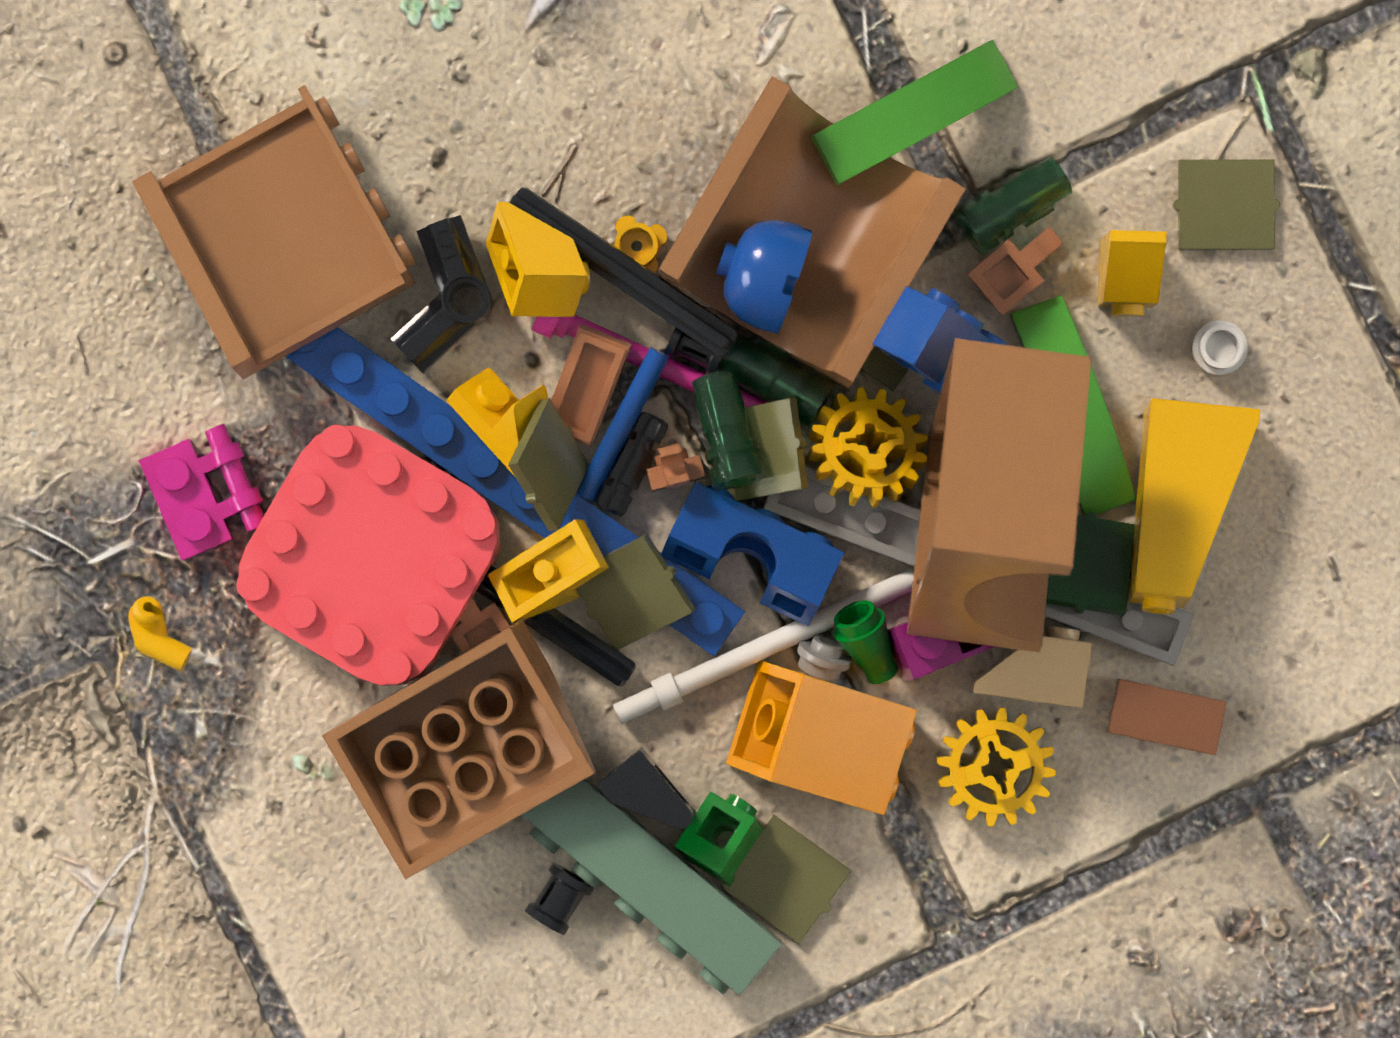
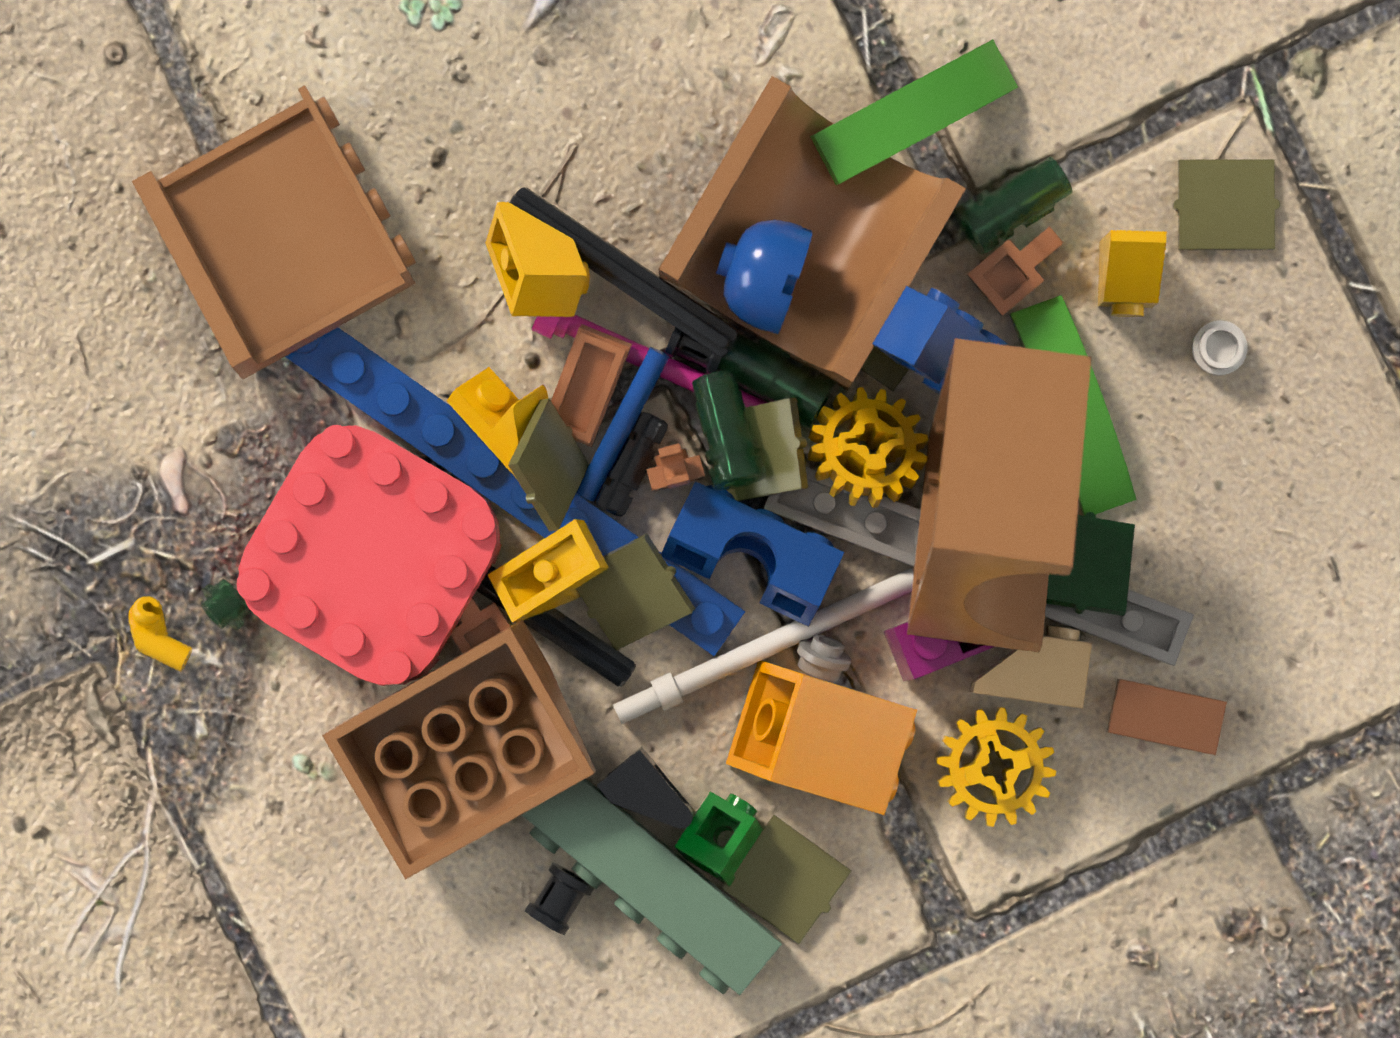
dark pink plate [138,424,264,561] -> none
black piece [391,215,493,374] -> none
yellow plate [613,215,667,273] -> none
green cone [834,600,898,684] -> none
yellow slope [1128,398,1261,614] -> none
none -> clear green plate [201,579,251,631]

